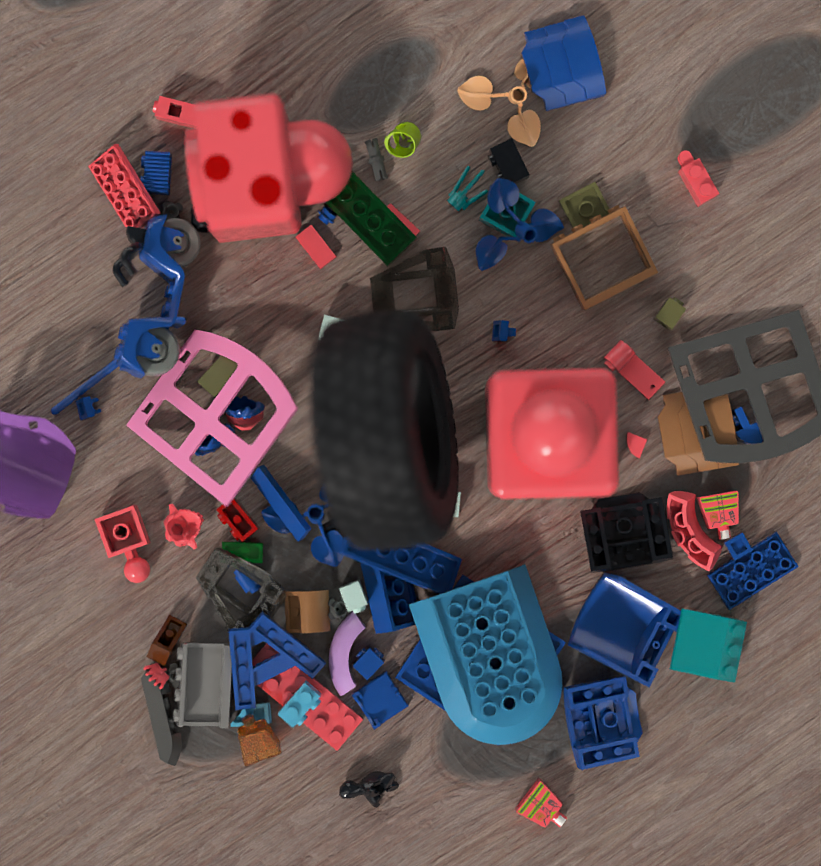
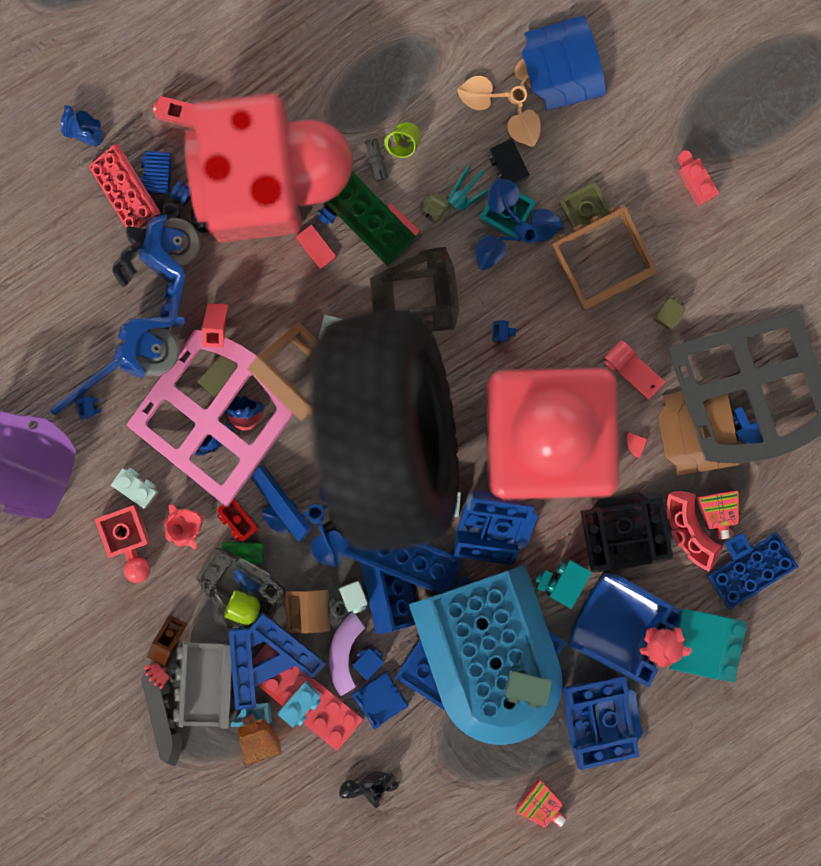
none -> blue hair [60,105,104,146]
none -> light aqua brick [111,467,159,509]
none -> blue wheel [170,180,192,206]
none -> coral brick [202,303,228,347]
none -> lime helmet [223,590,260,625]
none -> medium nougat window [247,322,317,421]
none -> olive head [420,193,451,223]
none -> blue slope [453,490,538,565]
none -> sand green brick [504,670,552,709]
none -> teal plate [534,569,553,592]
none -> teal brick [546,558,592,609]
none -> coral hair [640,628,692,668]

